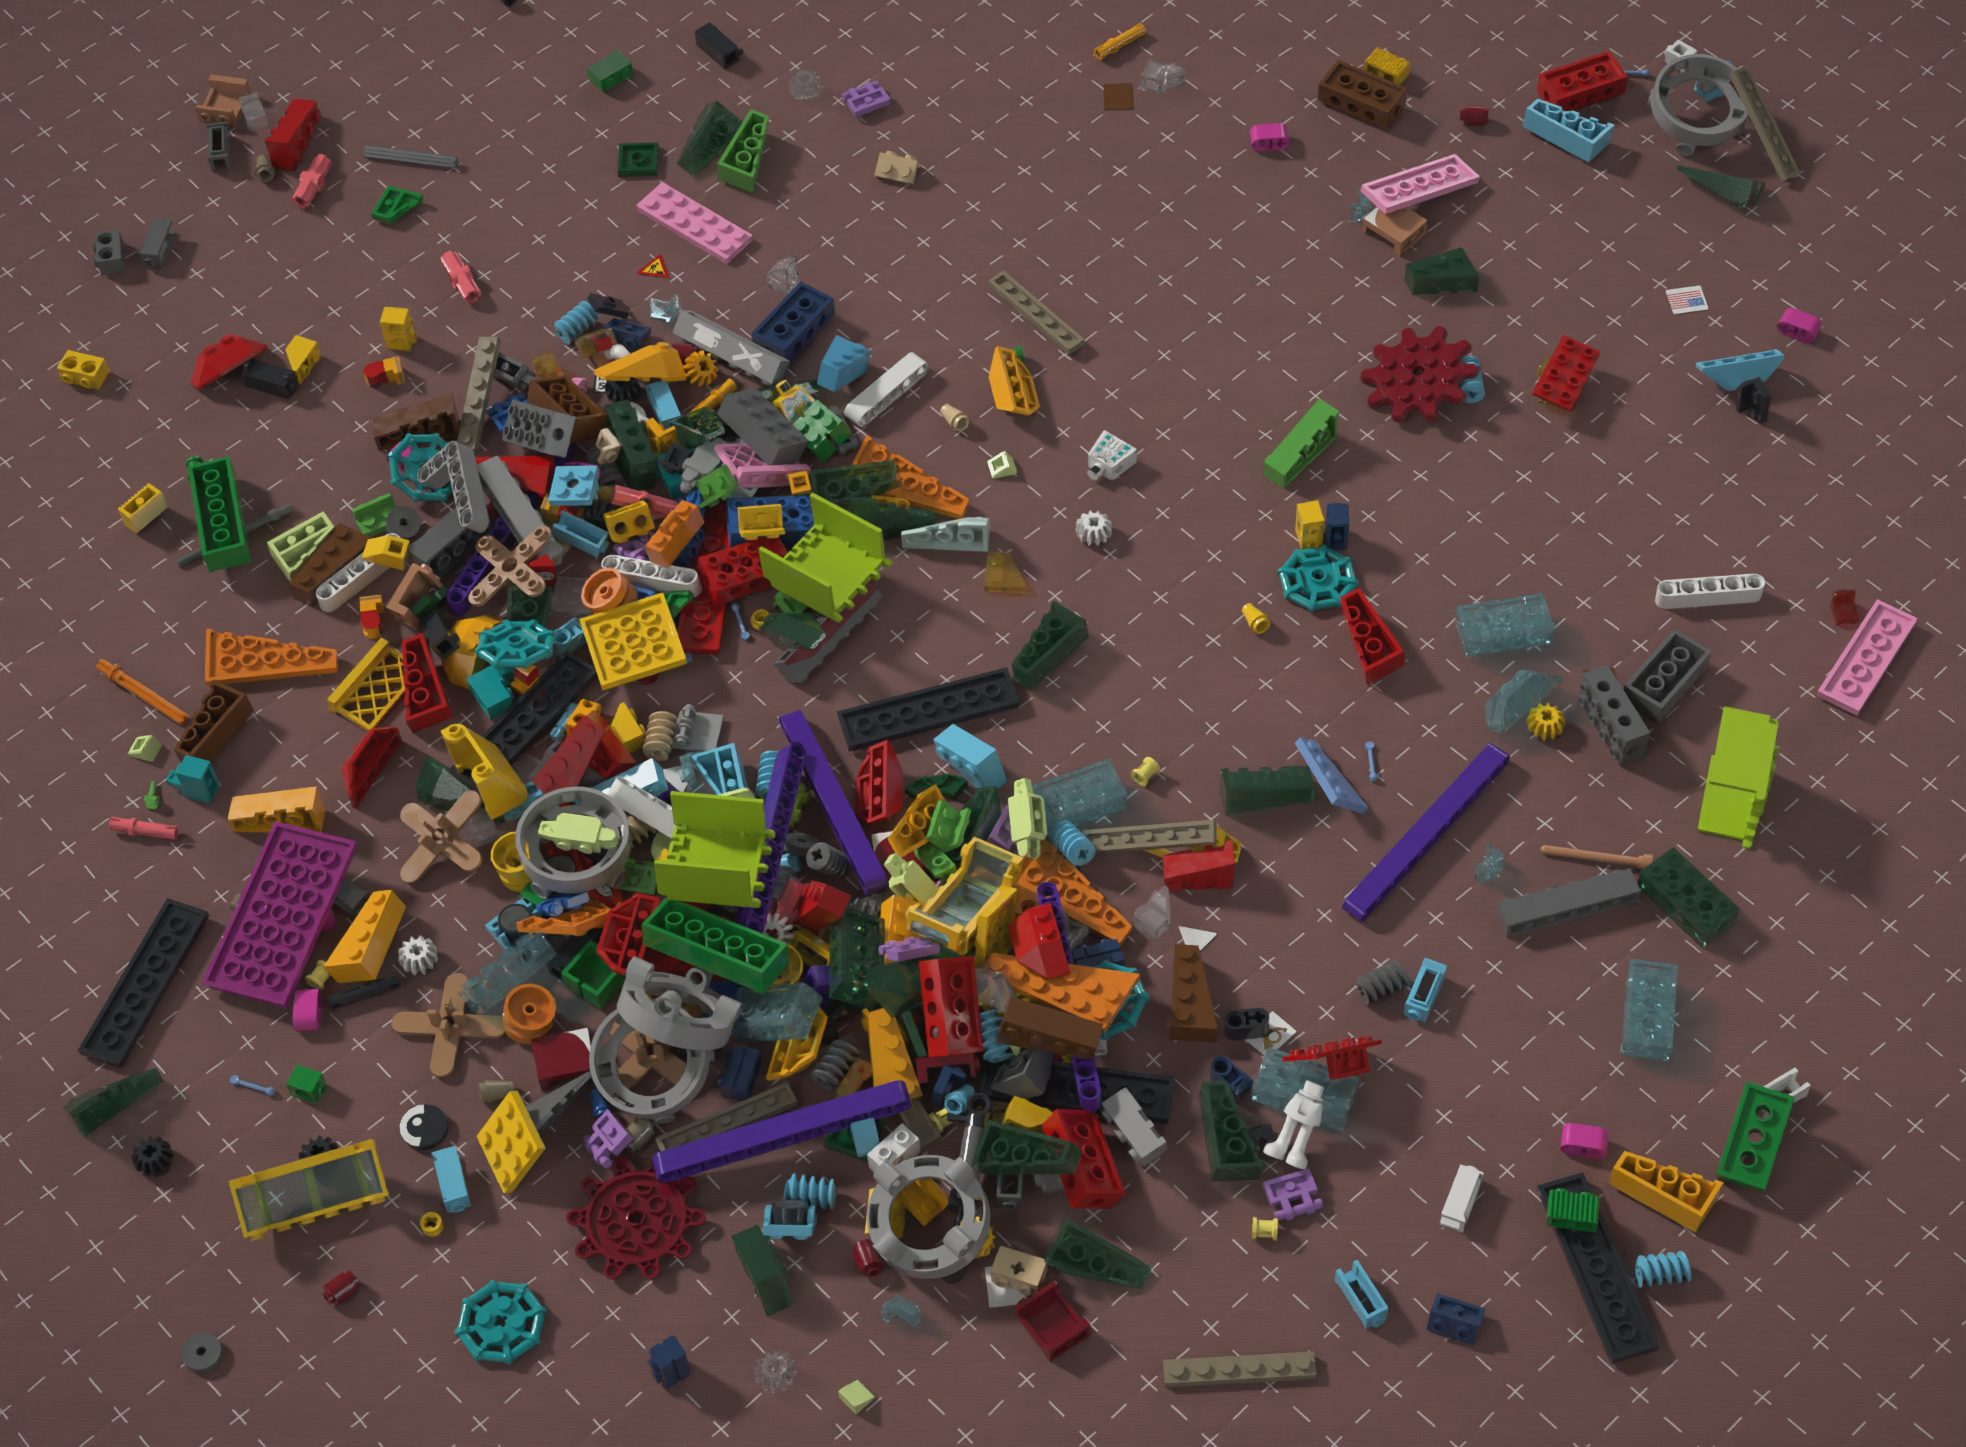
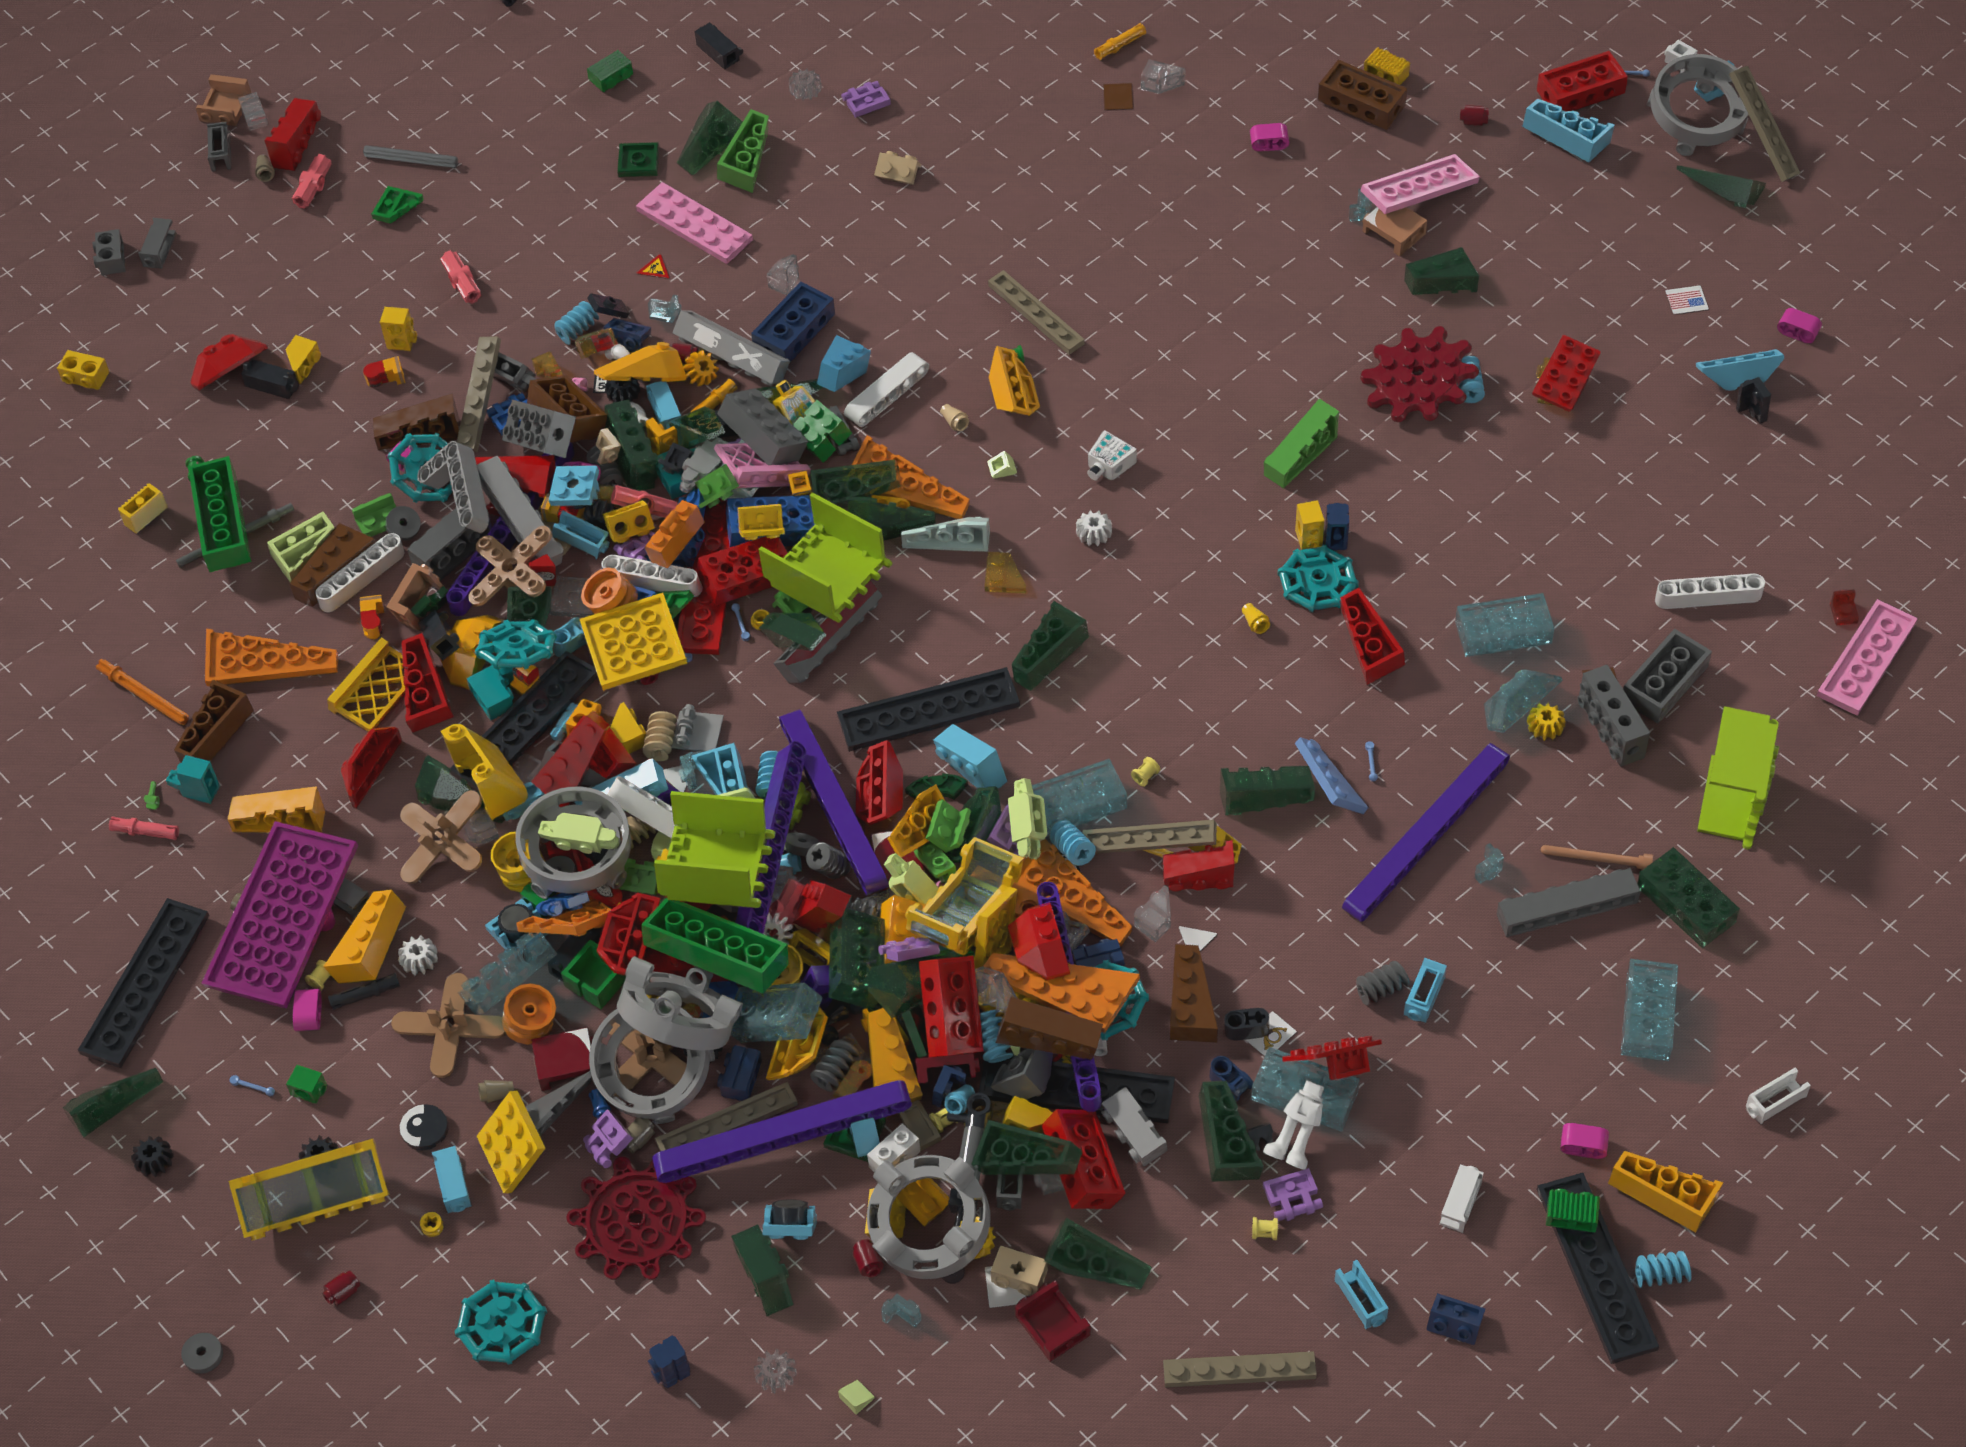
yellowish green slope [128,735,162,762] -> none
yellow slope [362,535,410,571] -> none
medium azure piece [784,1173,836,1210] -> none
green brick [1716,1081,1794,1194] -> none

